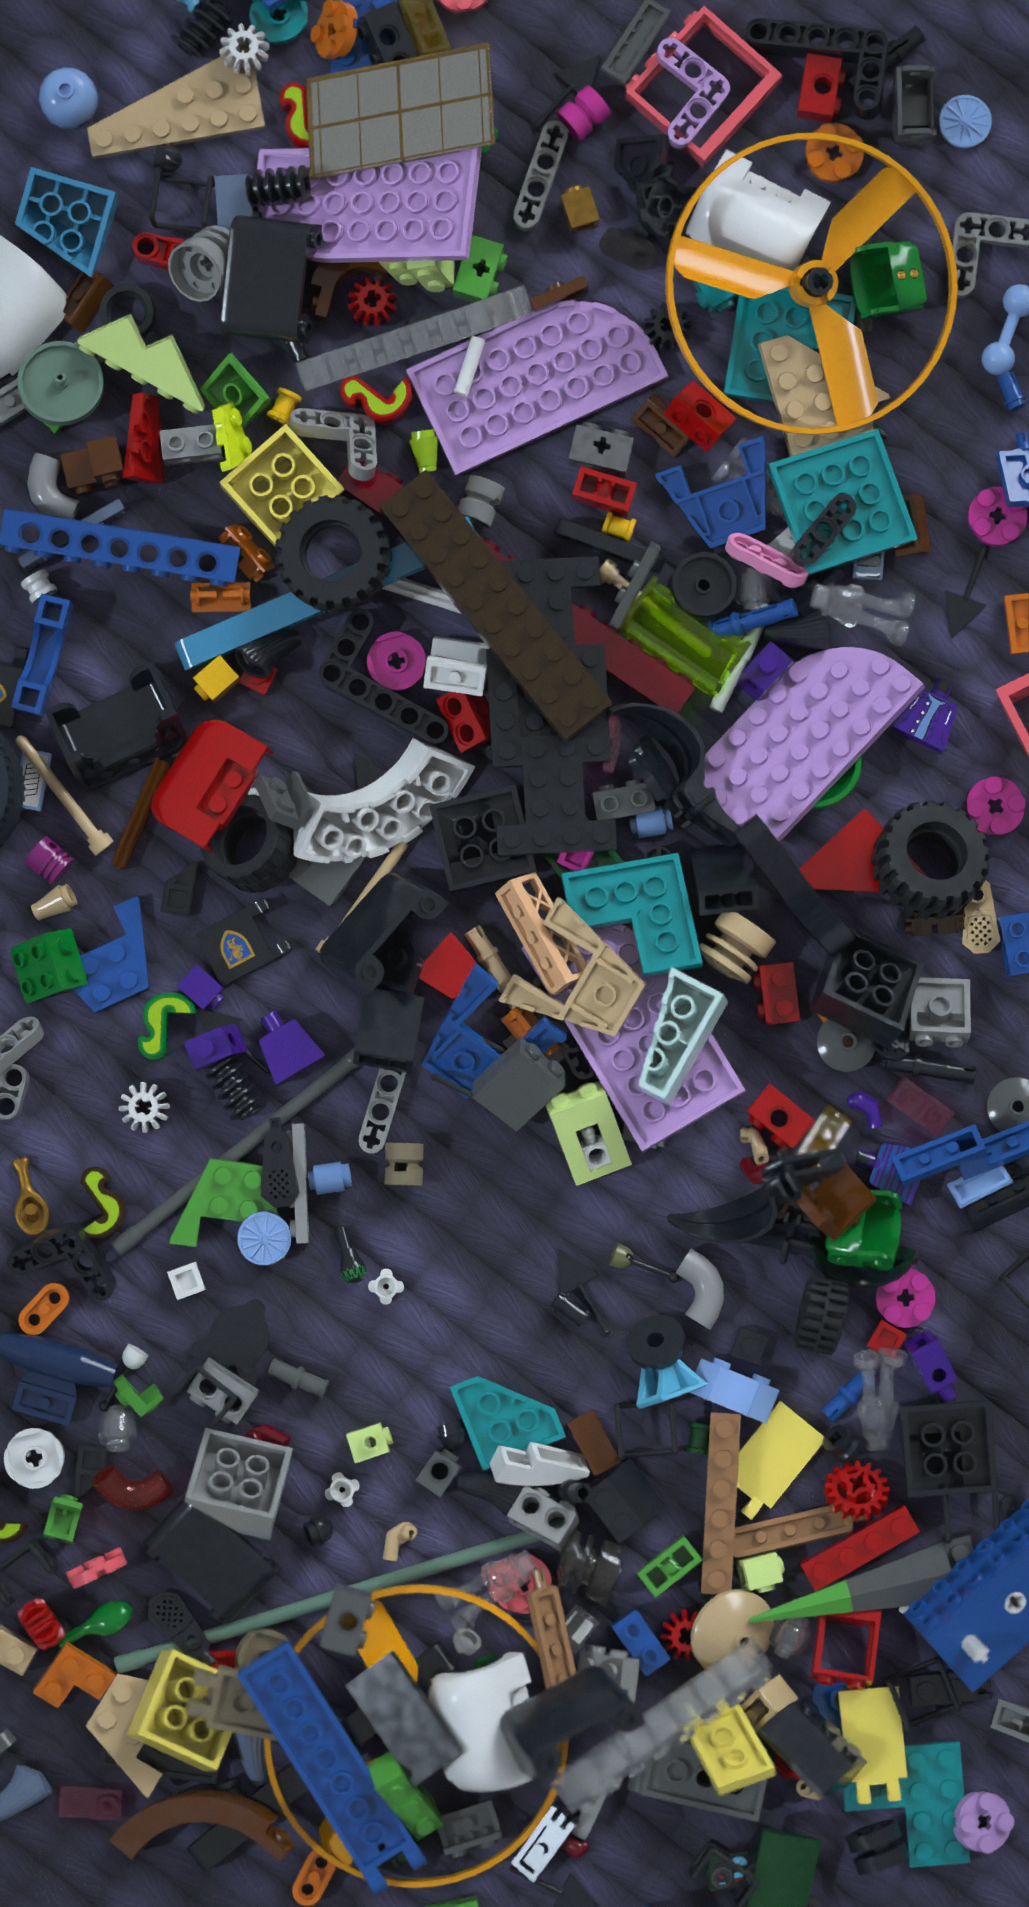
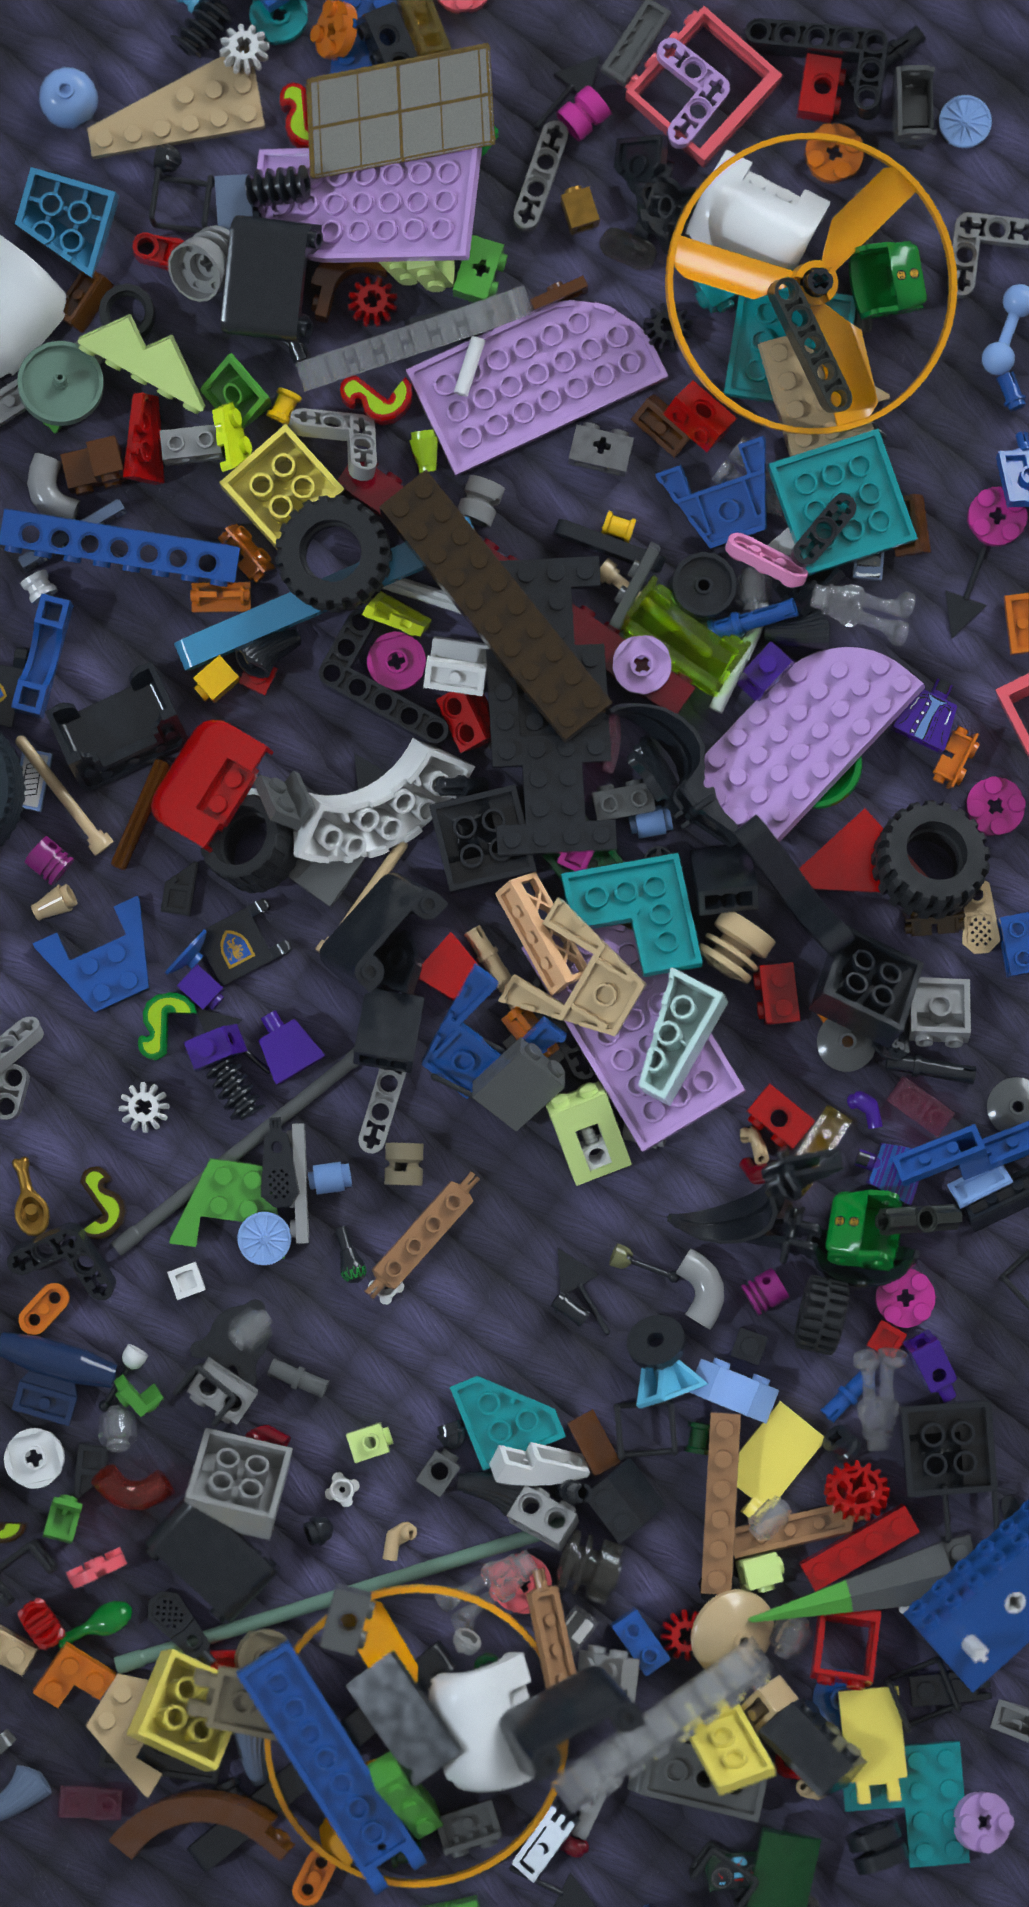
green bracket [10,928,88,1003] -> none
red brick [571,466,637,517] -> none
bright green brick [636,1535,703,1598] -> none
reddish brown bracket [795,1162,877,1241] -> none
none -> blue dish [164,929,207,975]
none -> clear head [227,1307,273,1351]
none -> neon yellow wing [362,591,432,637]
none -> medium nougat plate [364,1171,480,1299]
none -> black axle [434,775,489,798]
none -> lavender plate [612,635,671,695]
none -> magenta piece [741,1267,790,1316]
none -> clear brick [748,1496,792,1541]
none -> pearl dark grey beam [768,277,853,413]
none -> pearl dark grey piece [875,1204,962,1235]
none -> orange hinge [932,726,979,789]

